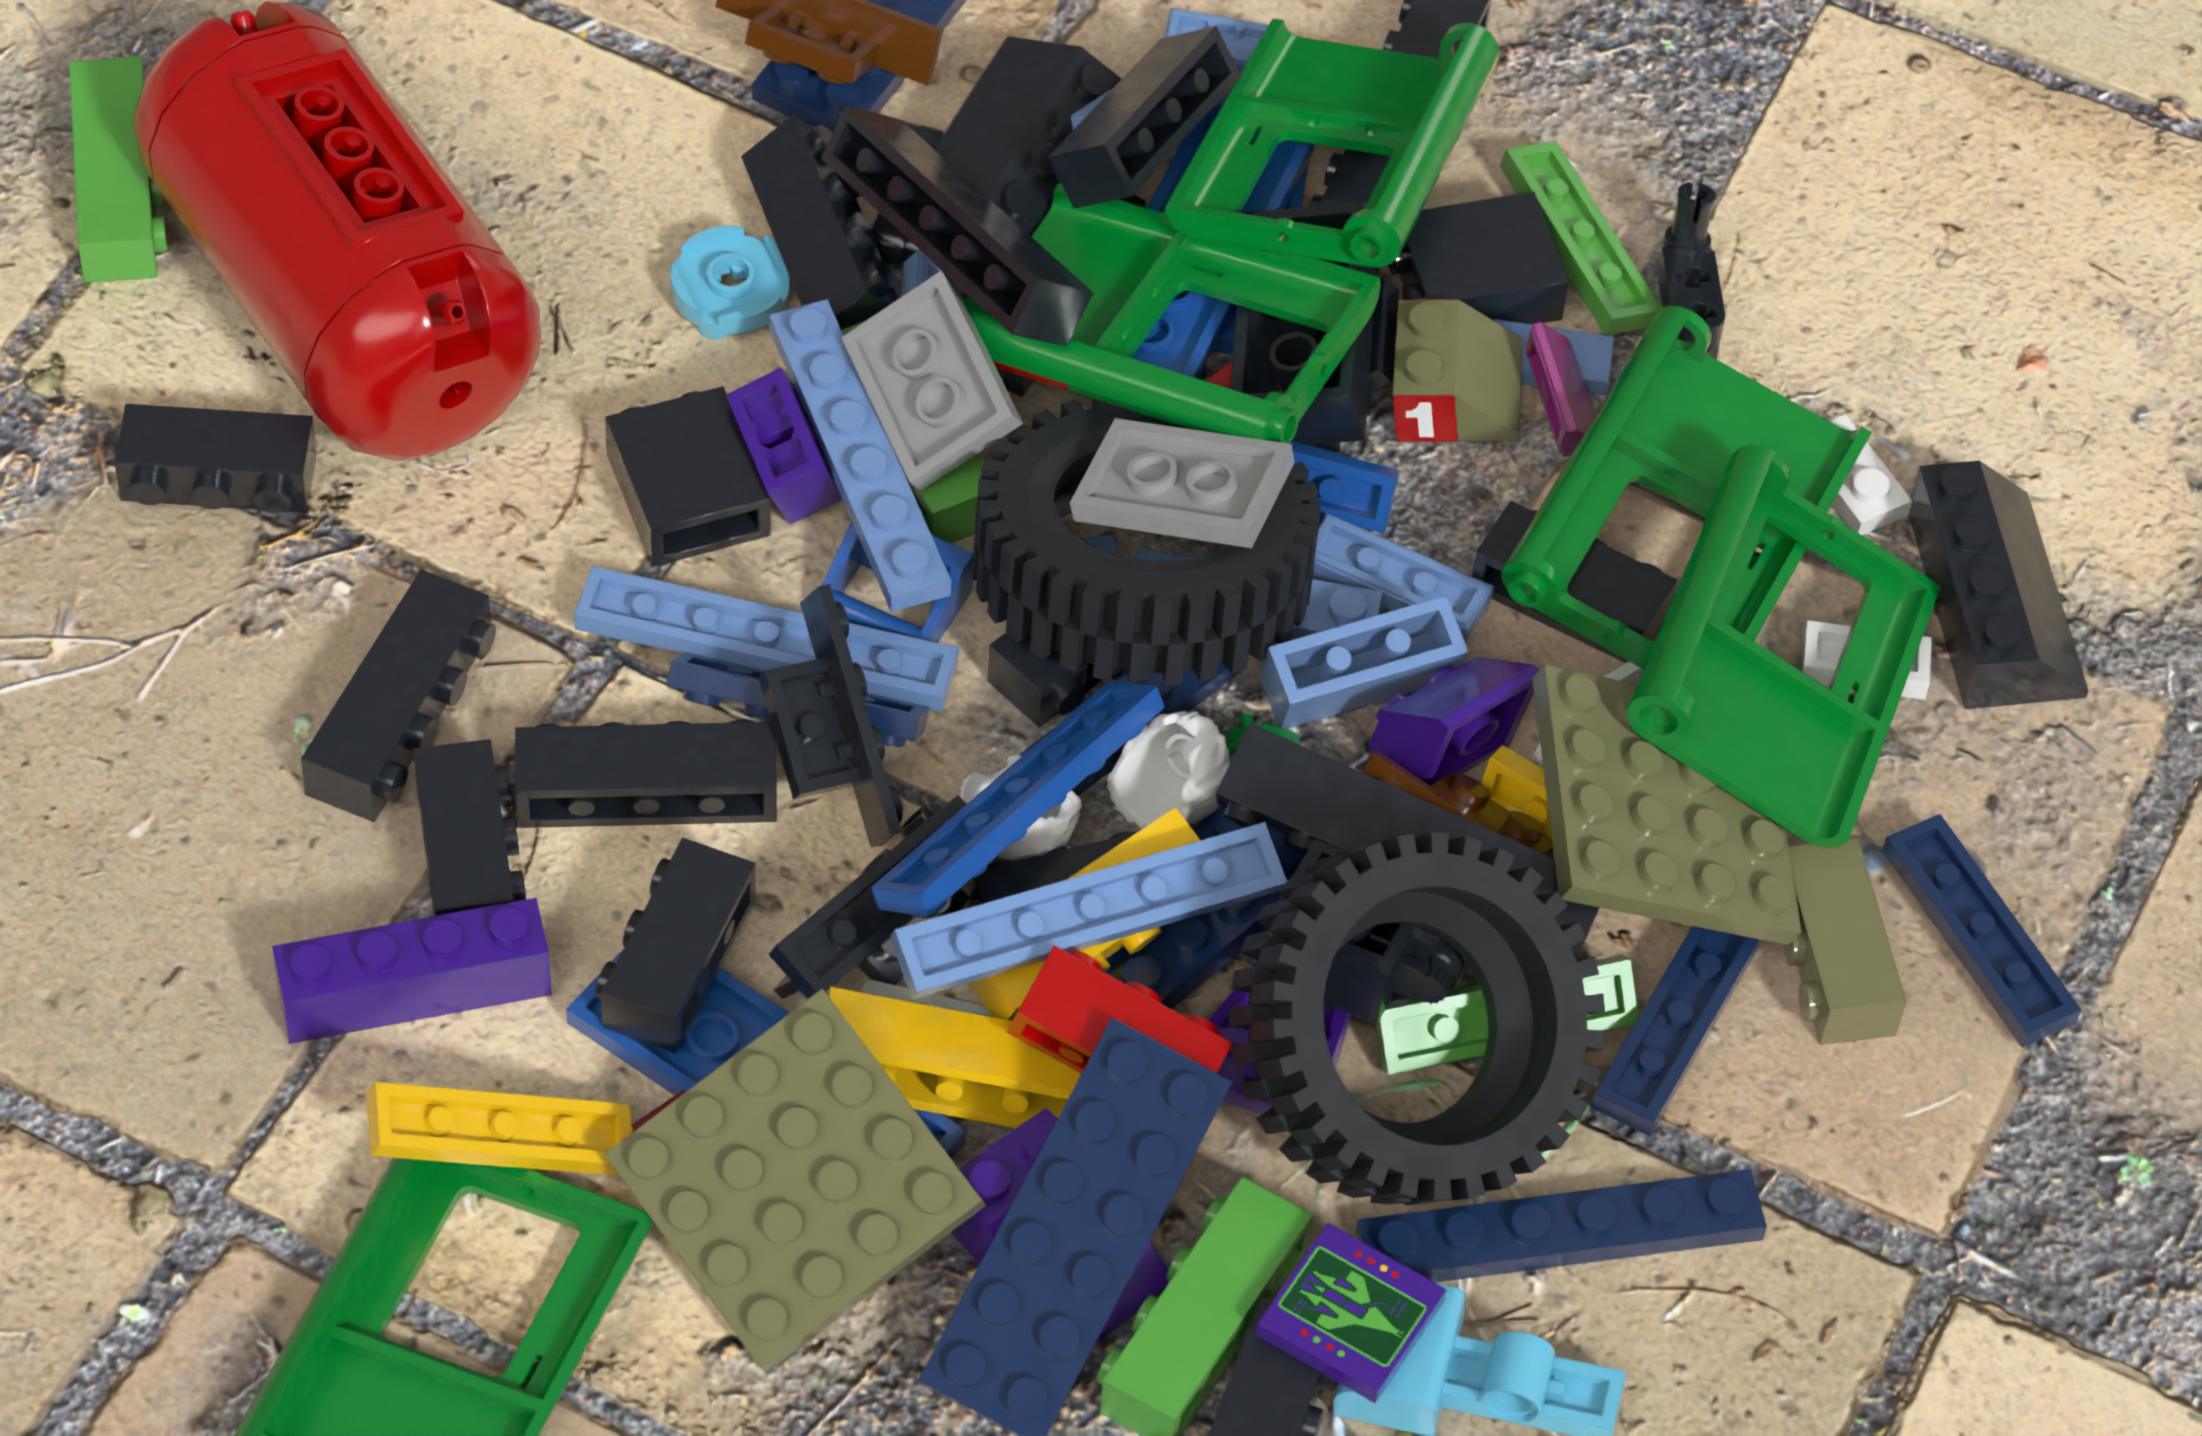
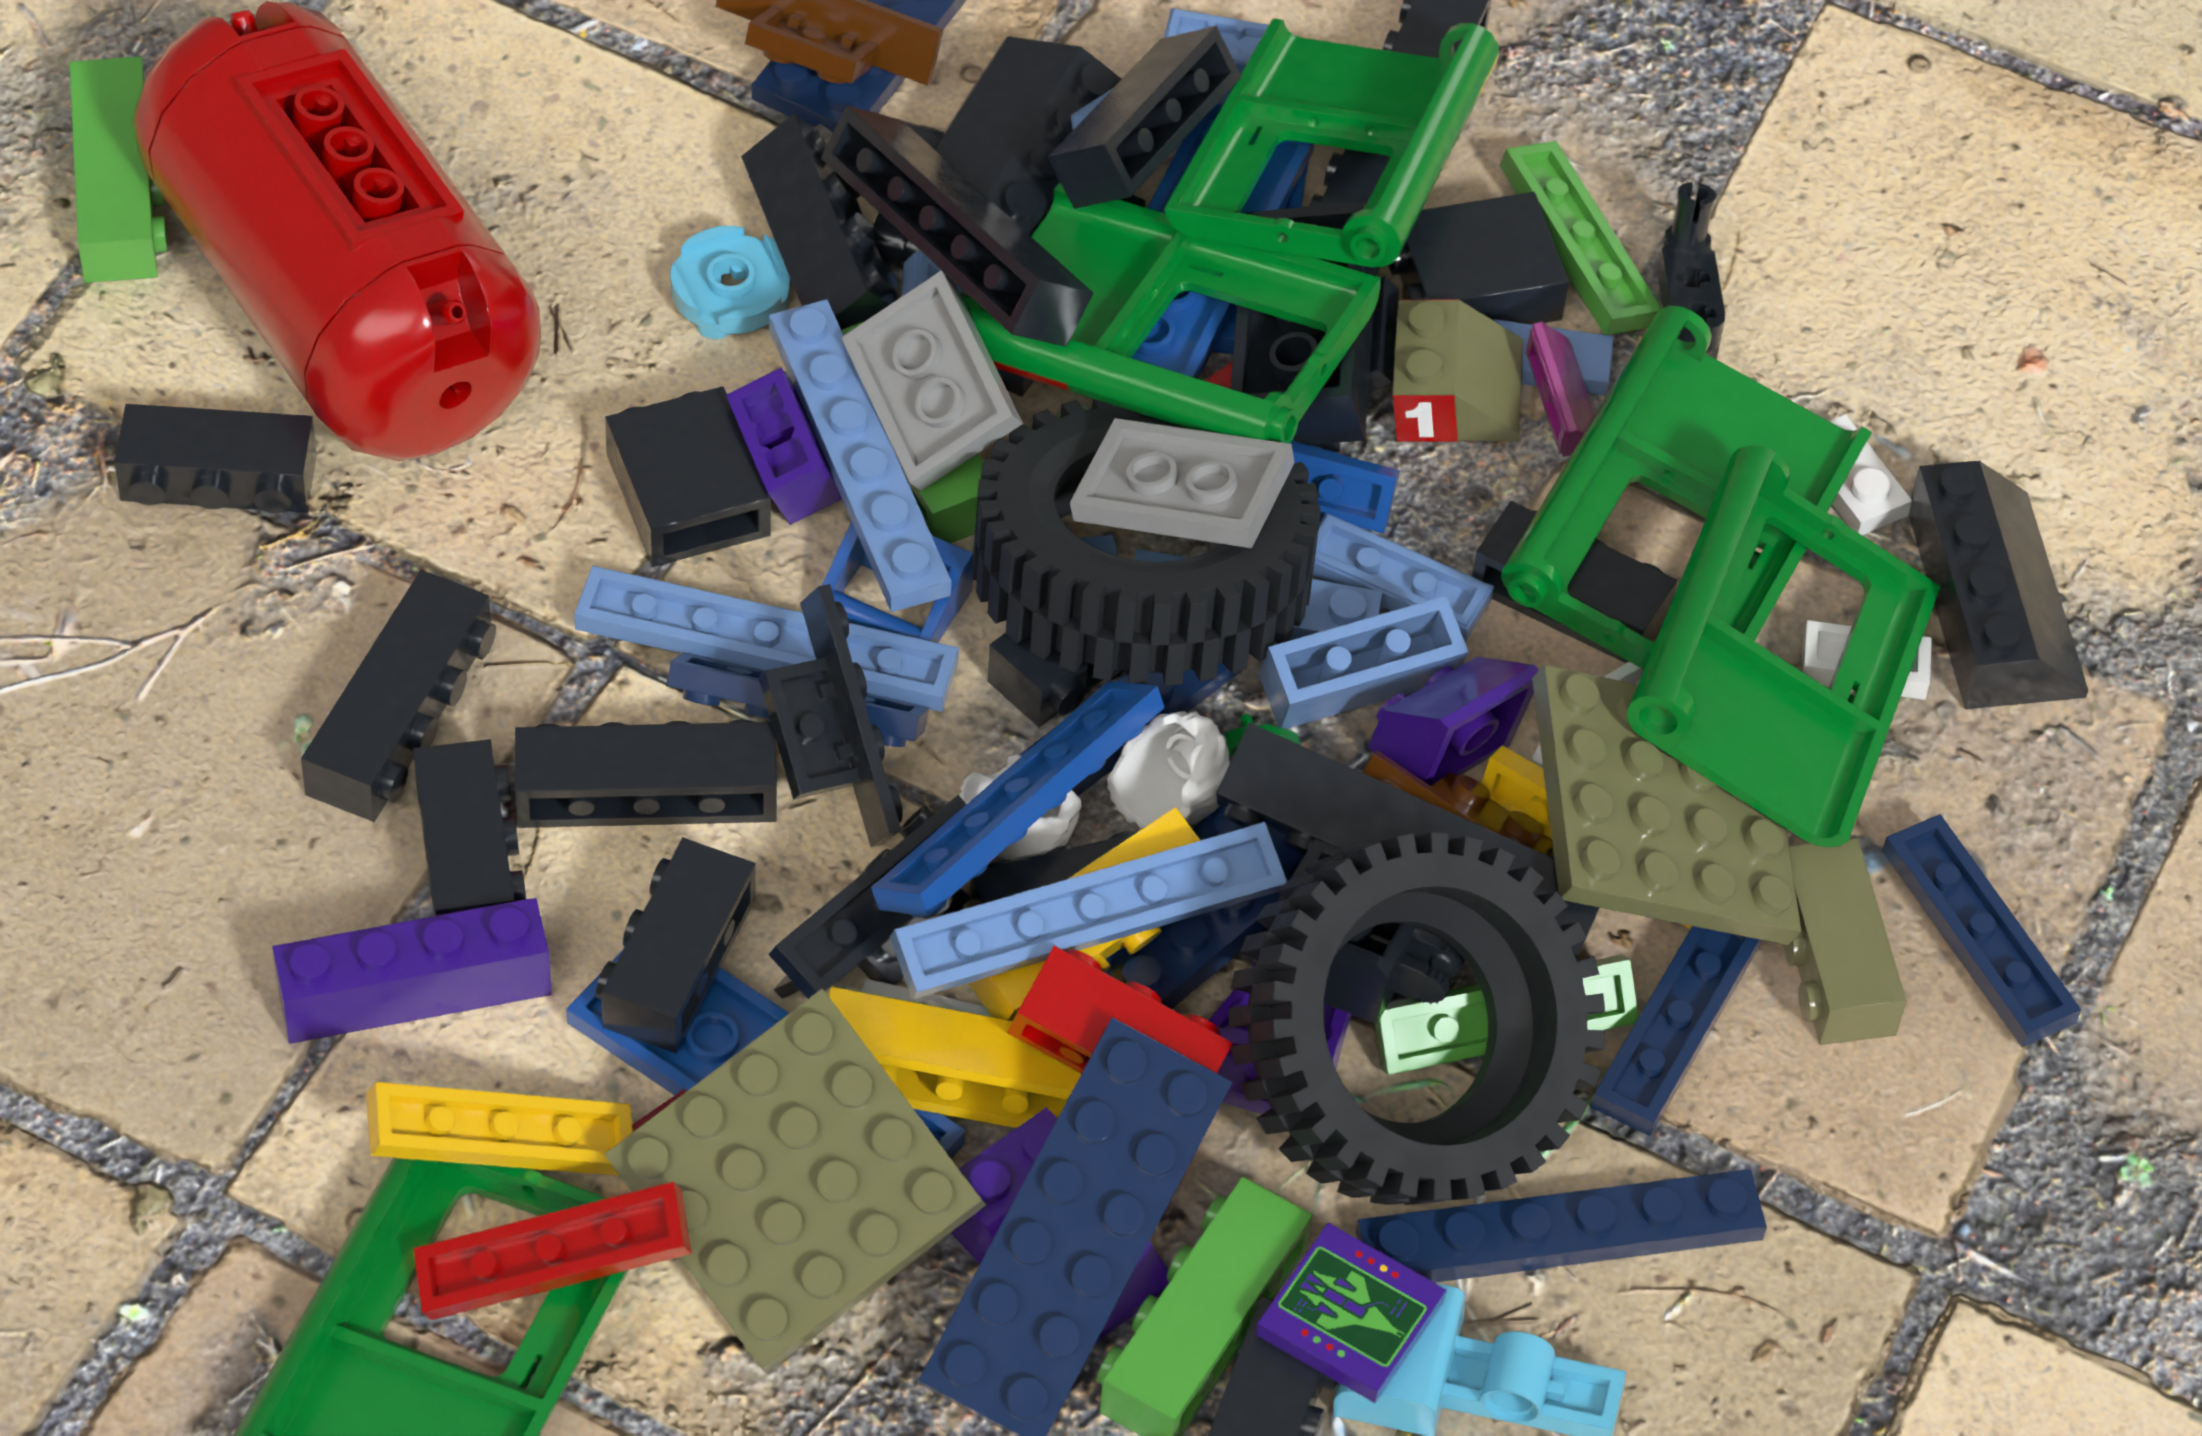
none -> red plate [413,1181,692,1320]

